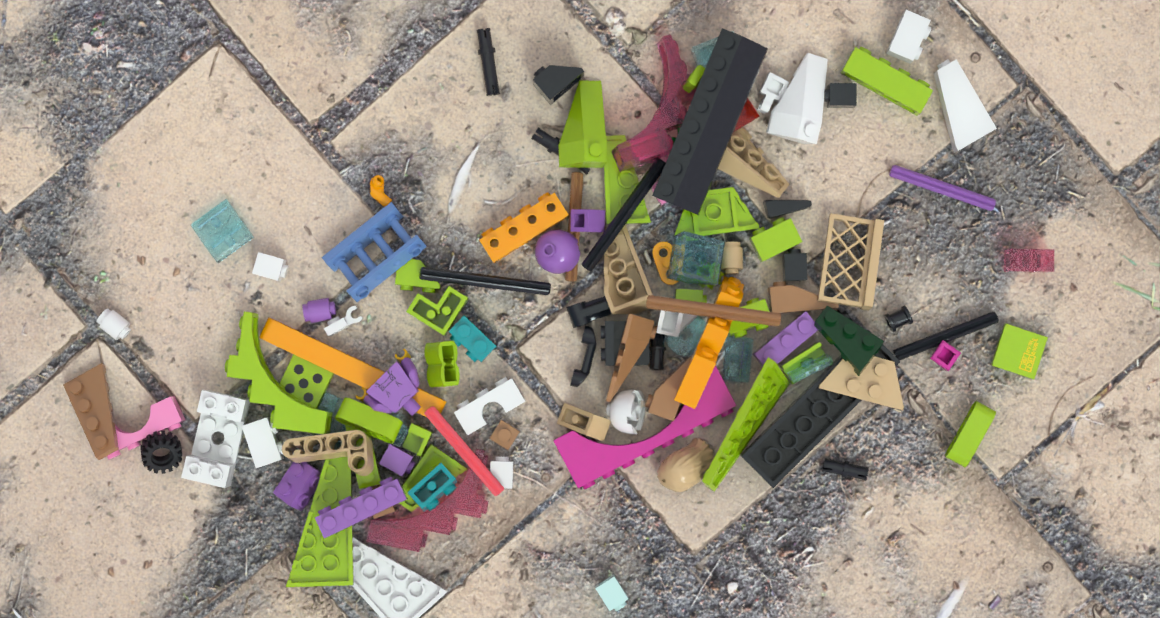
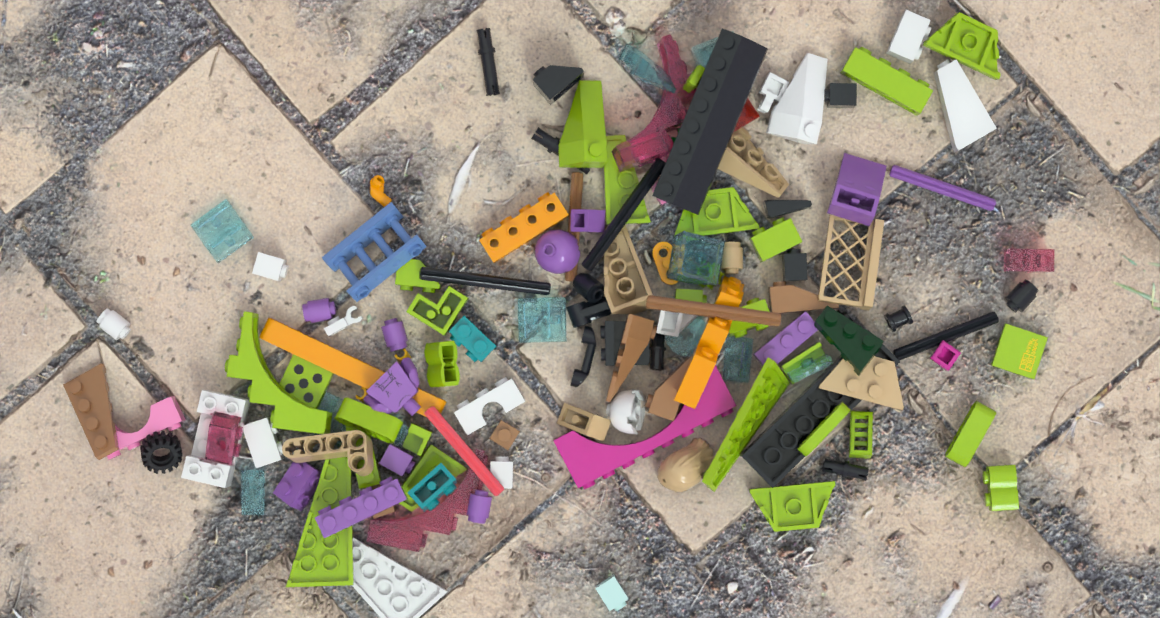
none -> clear pink brick [205,411,244,465]
none -> clear light blue plate [241,470,265,515]
none -> medium lavender brick [381,318,408,352]
none -> medium lavender brick [467,489,492,524]
none -> clear light blue slope [518,297,567,343]
none -> black brick [573,273,604,303]
none -> clear light blue slope [618,44,676,93]
none -> lime wing [749,481,835,532]
none -> lime beam [797,402,851,457]
none -> medium lavender slope [827,153,887,226]
none -> lime slope [849,411,873,459]
none -> lime wing [923,12,1000,80]
none -> lime brick [982,464,1019,511]
none -> black brick [1006,279,1039,313]

